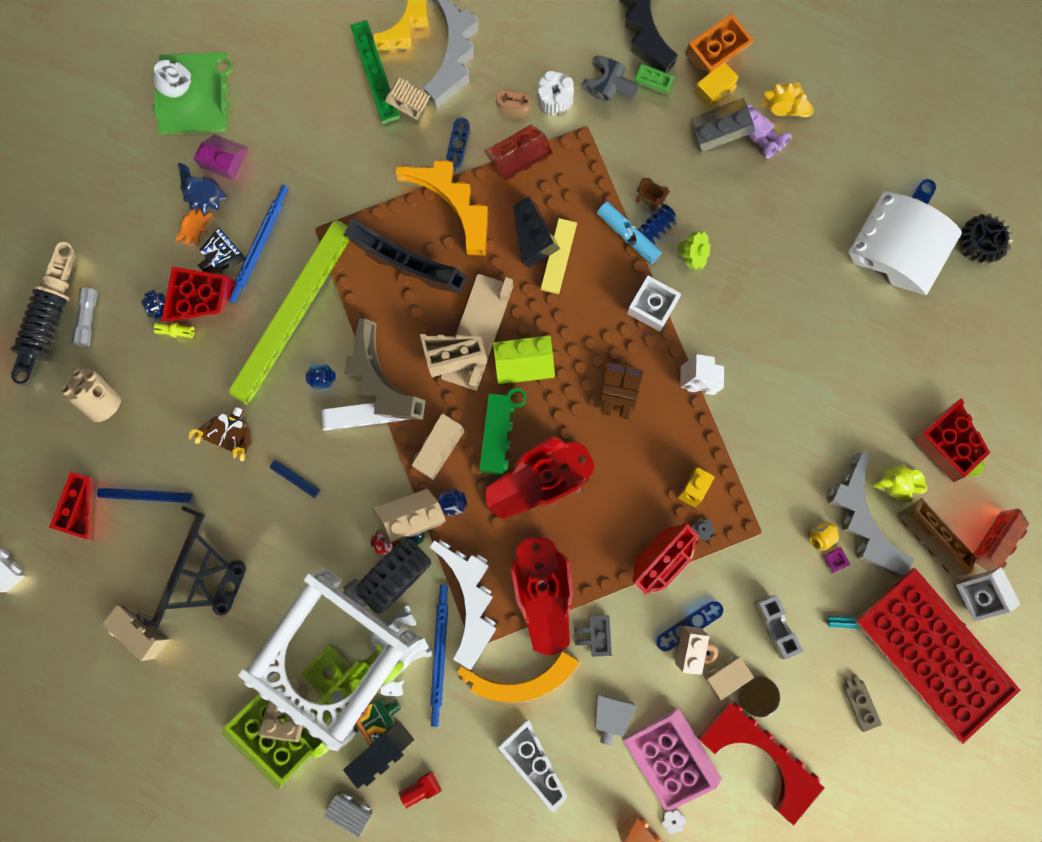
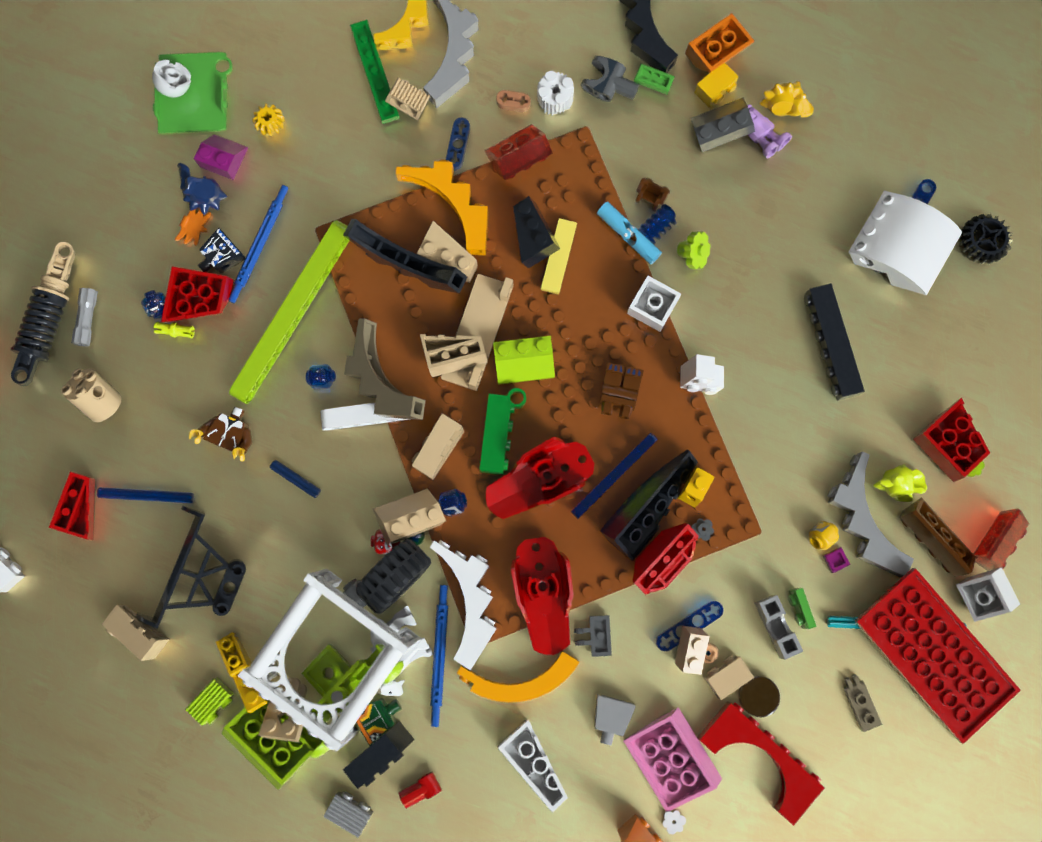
none -> lime brick [185,677,235,726]
none -> yellow slope [216,632,268,714]
none -> yellow gear [252,103,285,137]
none -> tan wedge [417,221,478,283]
none -> clear blue beam [571,432,658,519]
none -> black wedge [600,450,698,561]
none -> bright green plate [788,588,817,629]
none -> black brick [804,283,865,401]

